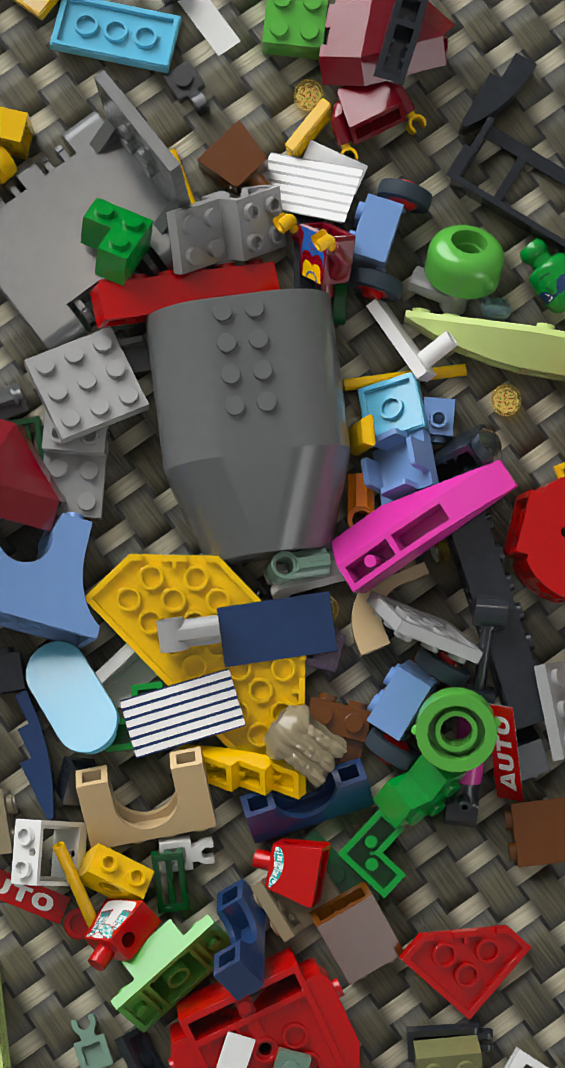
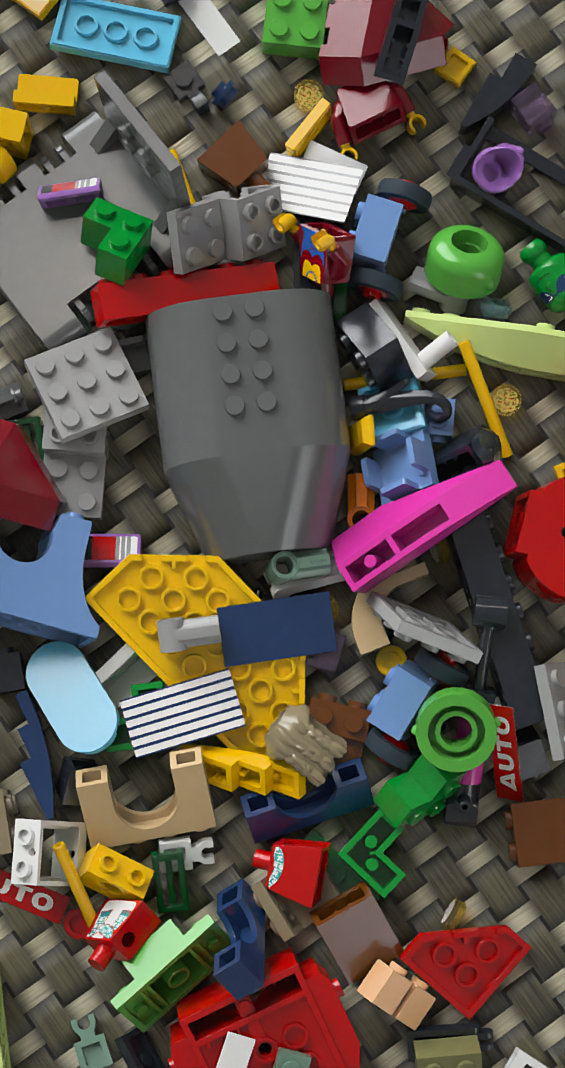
none -> yellow panel [12,74,79,116]
none -> medium lavender slope [37,178,103,209]
none -> slope [83,534,142,568]
none -> dark blue plate [211,80,238,109]
none -> black brick [336,302,414,392]
none -> black plant [349,378,452,423]
none -> light nougat piece [357,959,436,1031]
none -> yellow tile [376,645,407,676]
none -> yellow tile [434,45,477,89]
none -> clear yellow tile [440,898,466,930]
none -> yellow bar [458,339,513,458]
none -> medium lavender hair [472,143,524,193]
none -> clear purple brick [508,82,557,136]

